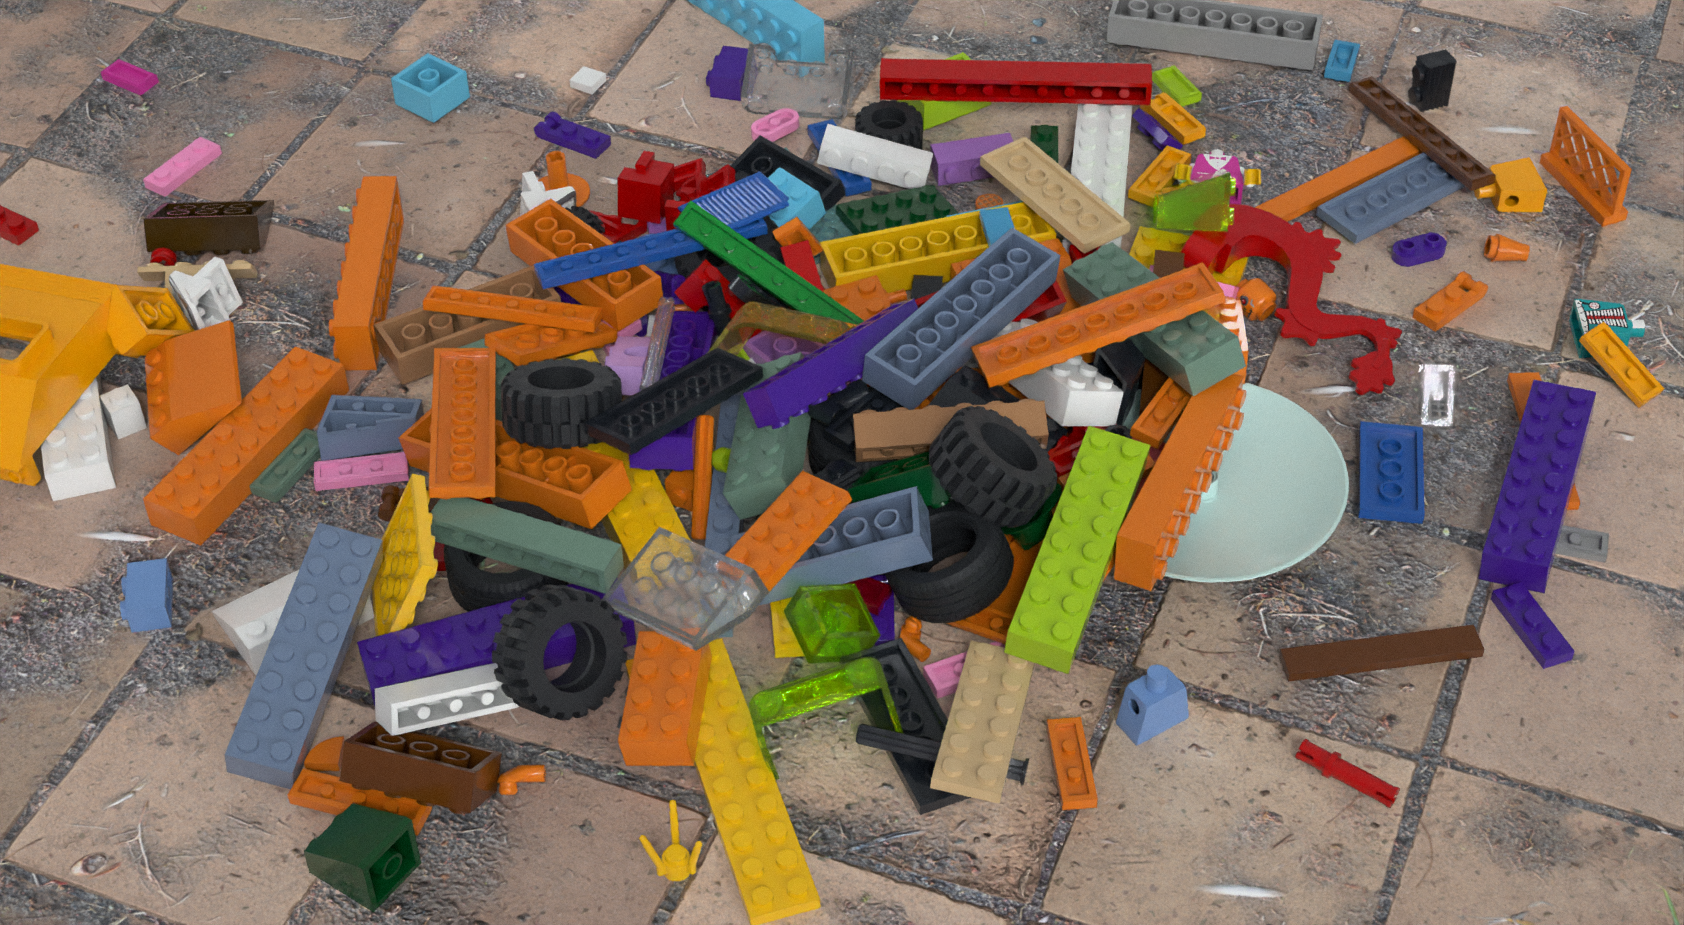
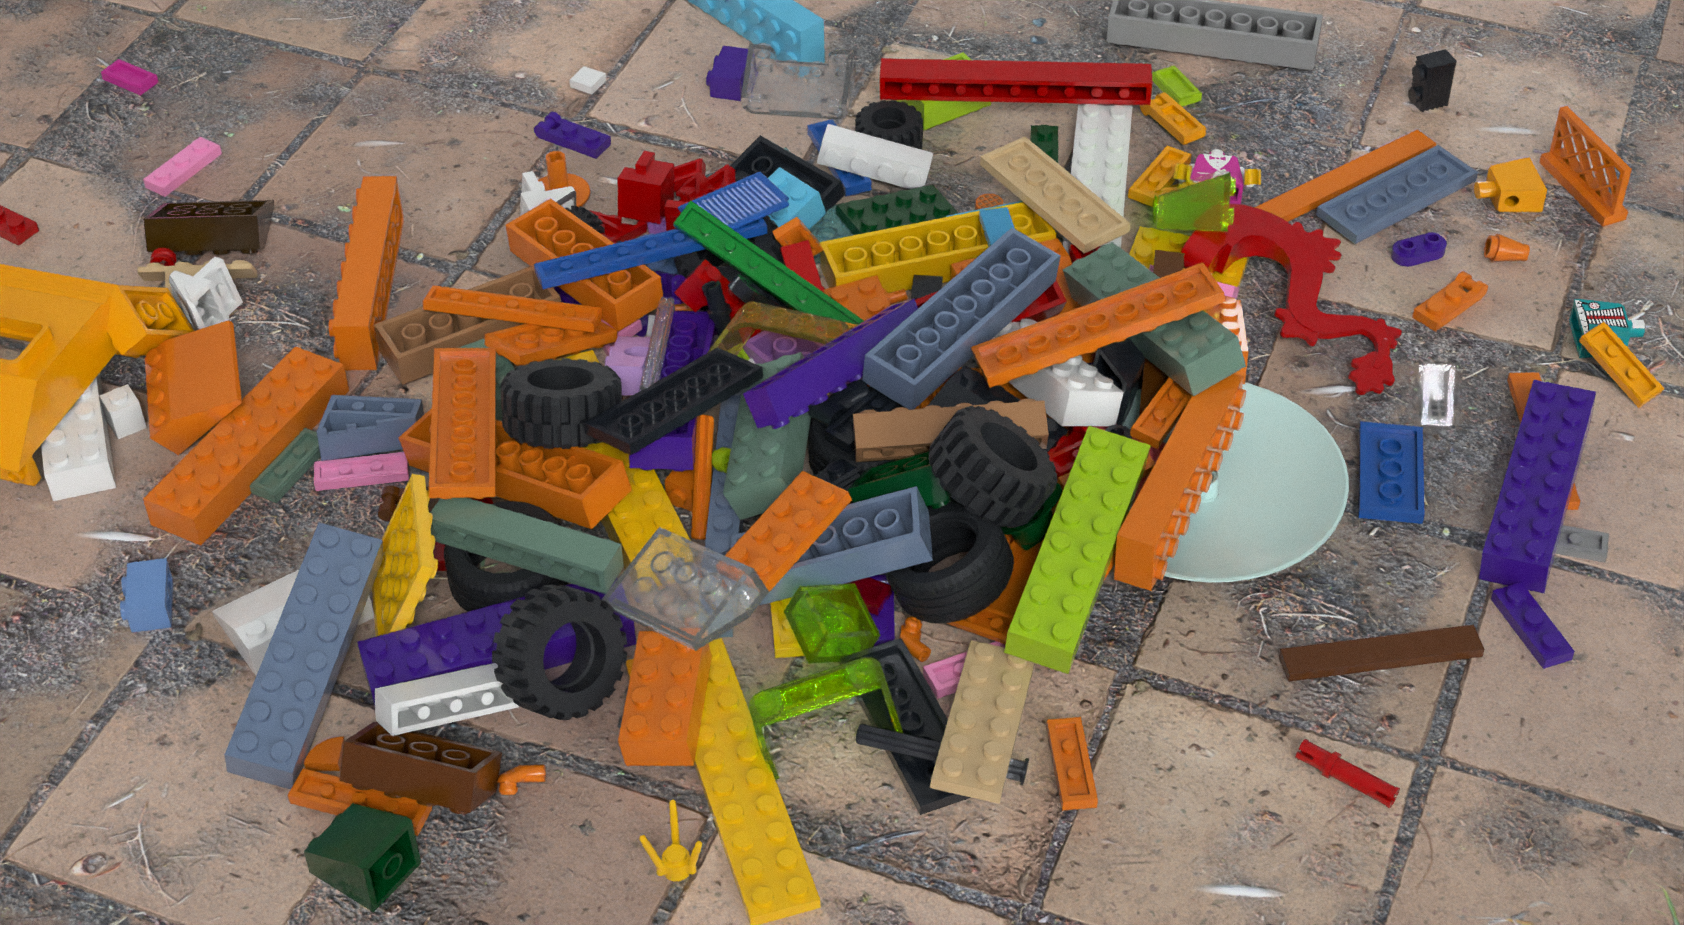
medium azure brick [391,53,470,123] -> none
bright pink plate [751,108,799,142] -> none
medium lavender brick [930,133,1013,186] -> none
medium blue torso [1116,664,1189,746] -> none
dark purple plate [1132,108,1183,151] -> none
orange head [1236,278,1277,321] -> none
dark azure plate [1324,39,1360,82] -> none
reddish brown tile [1349,76,1496,191] -> none

